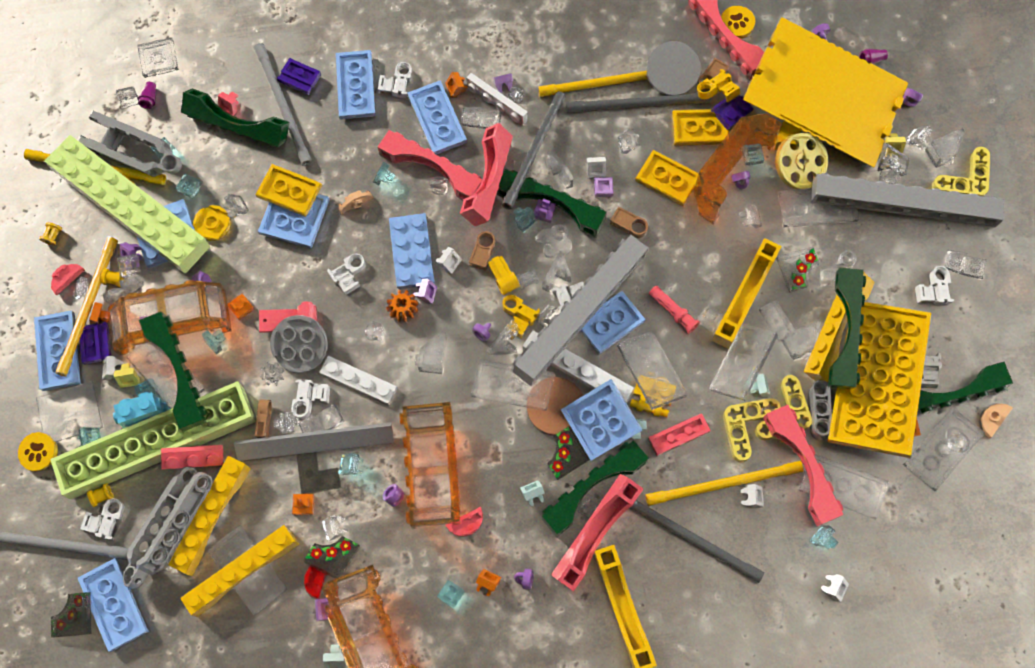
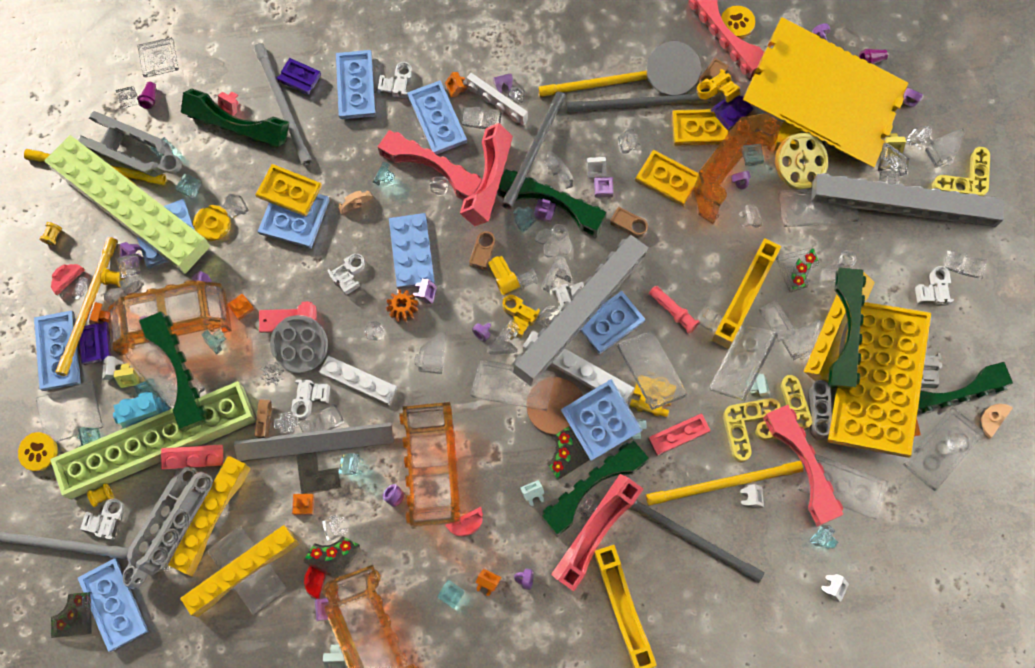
white tile [436,247,462,274] -> none

